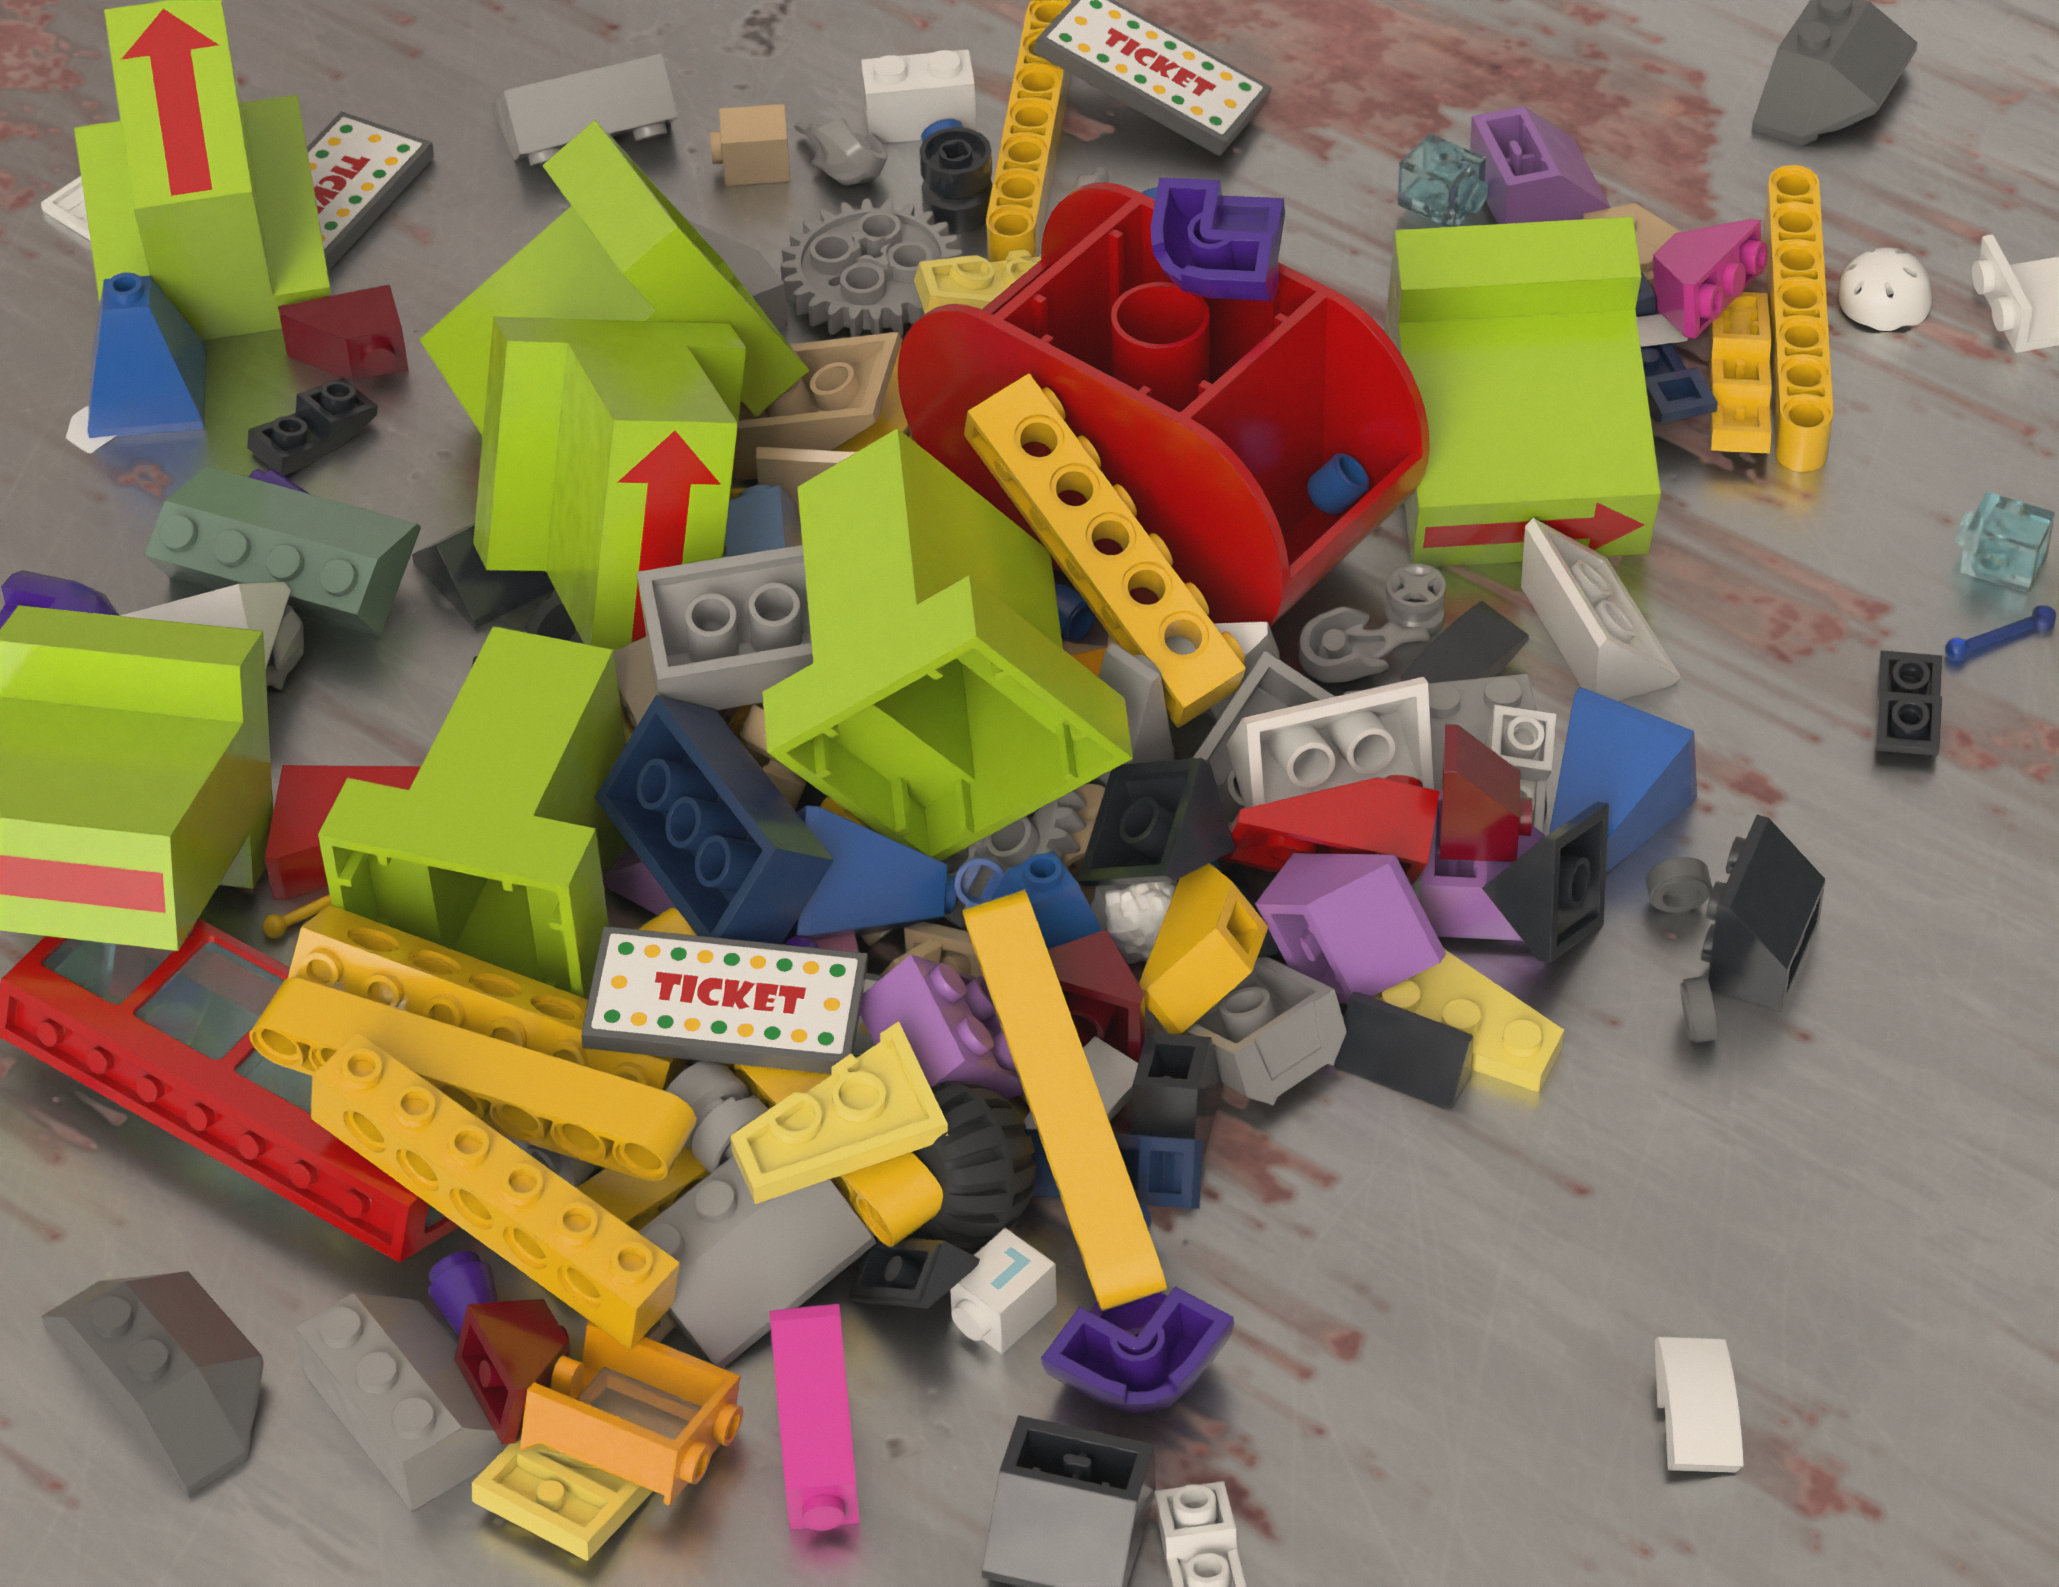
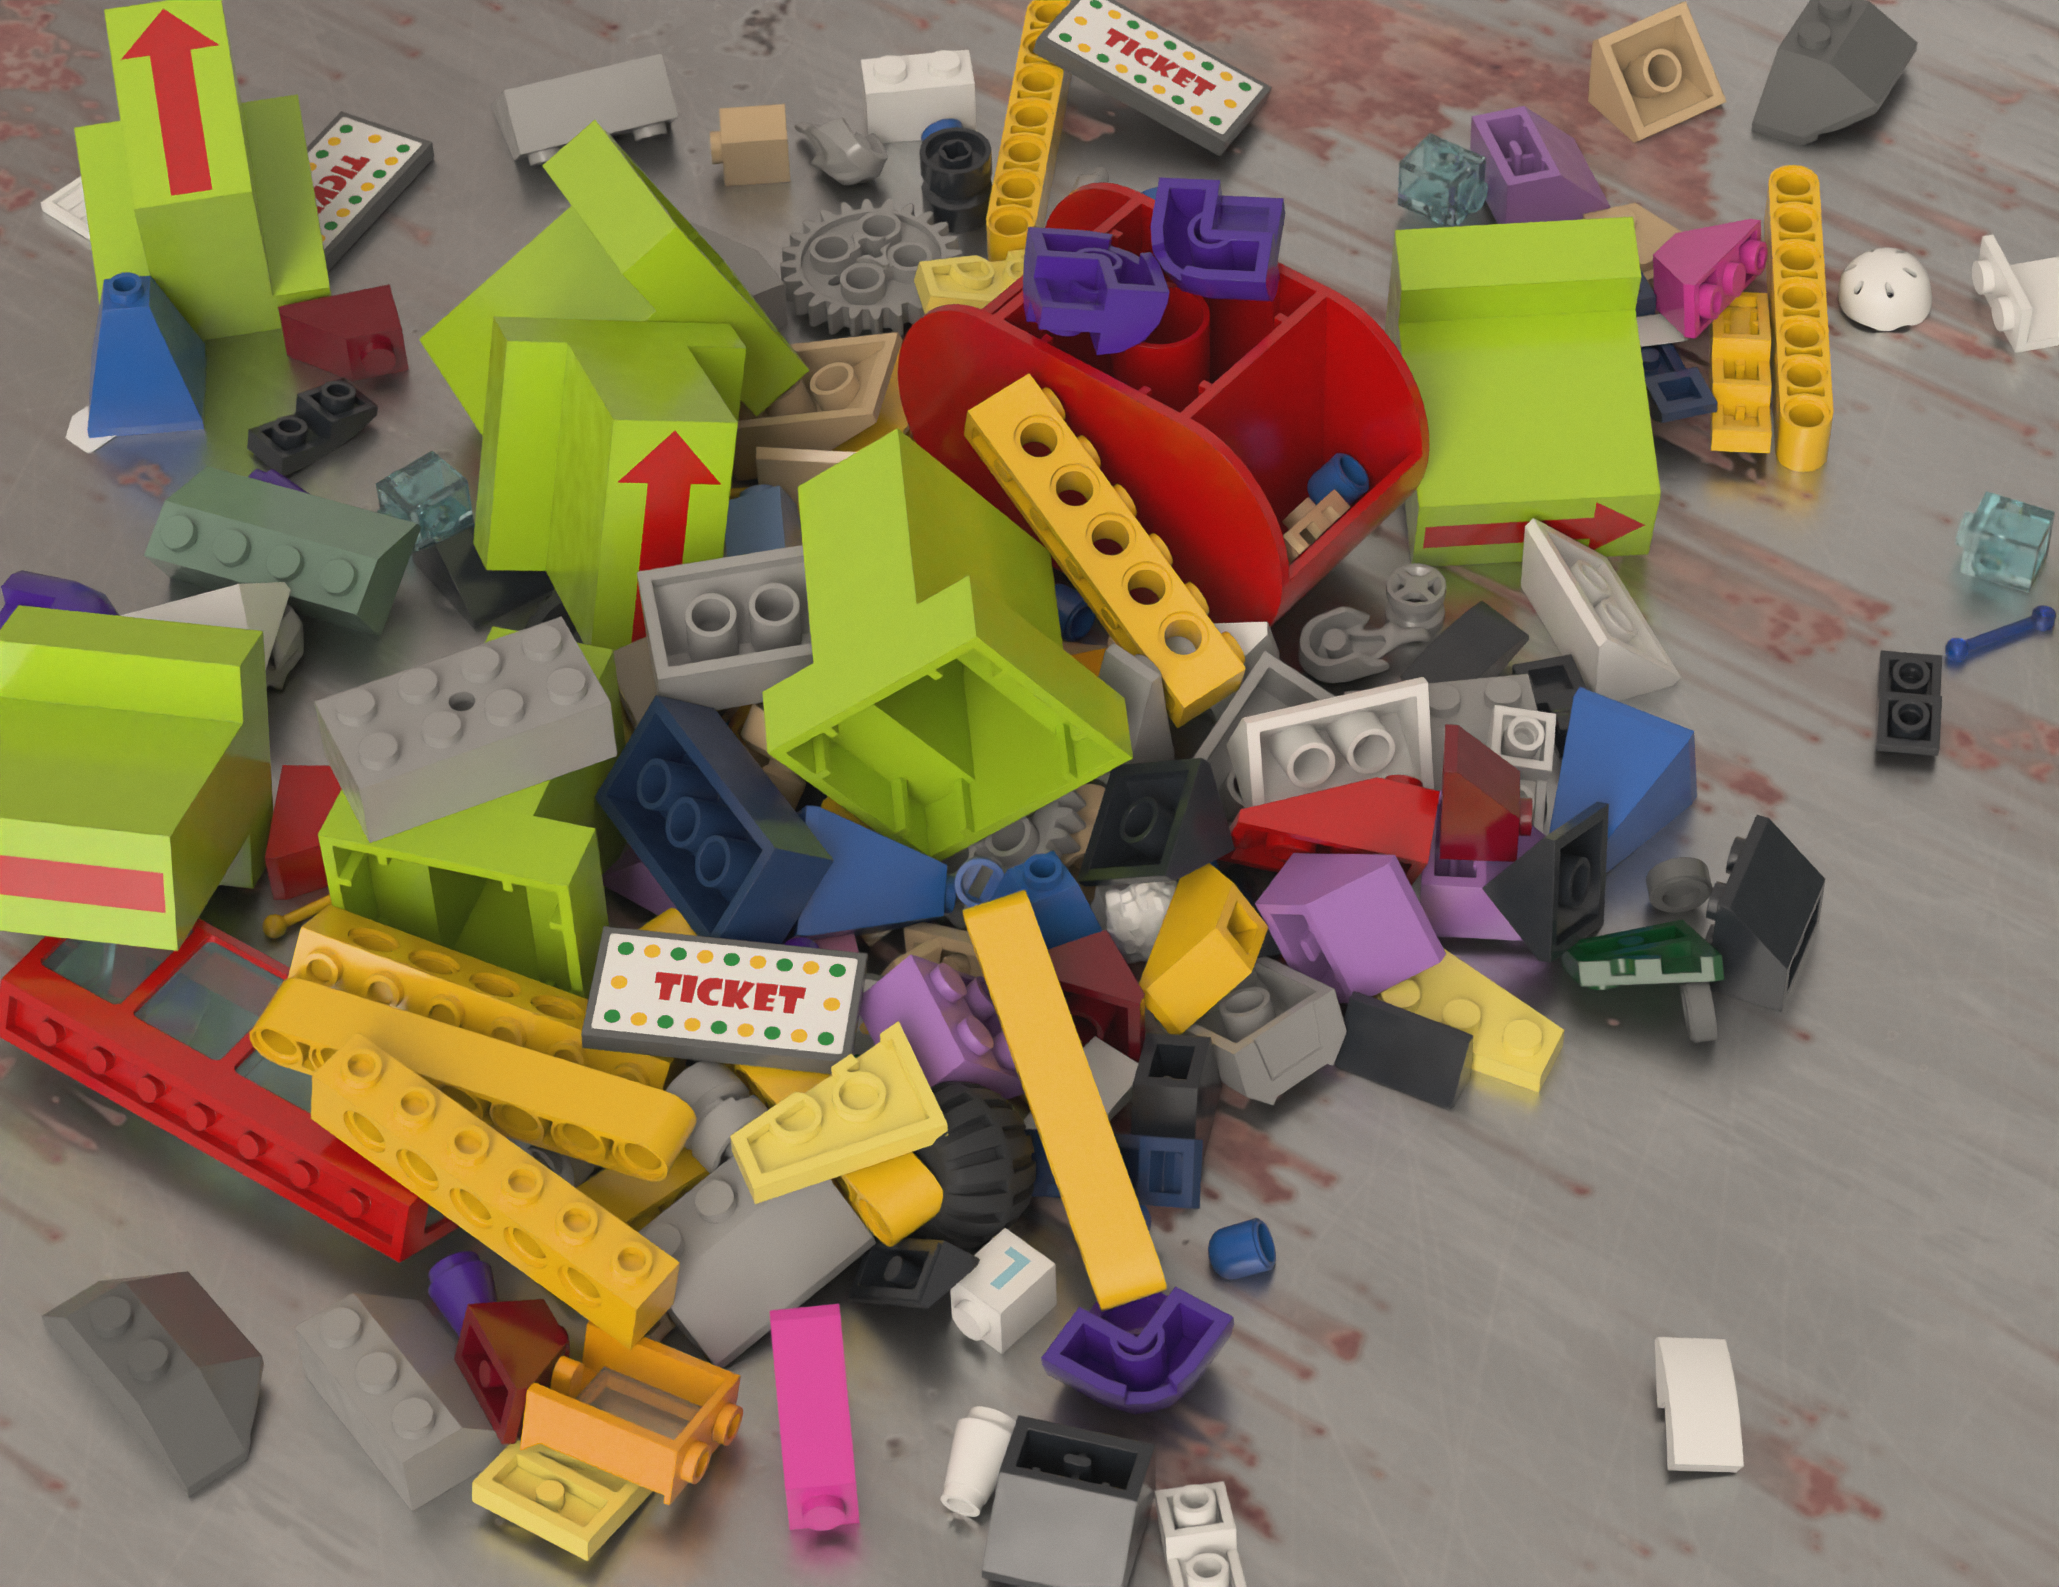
none -> light grey brick [314,617,617,843]
none -> clear light blue brick [375,450,474,553]
none -> white cone [940,1406,1016,1517]
none -> dark purple brick [1023,227,1170,355]
none -> blue piece [1208,1218,1276,1279]
none -> tan wing [1282,489,1351,565]
none -> black plate [1512,654,1587,758]
none -> dark green wing [1561,919,1724,990]
none -> tan slope [1588,1,1727,143]

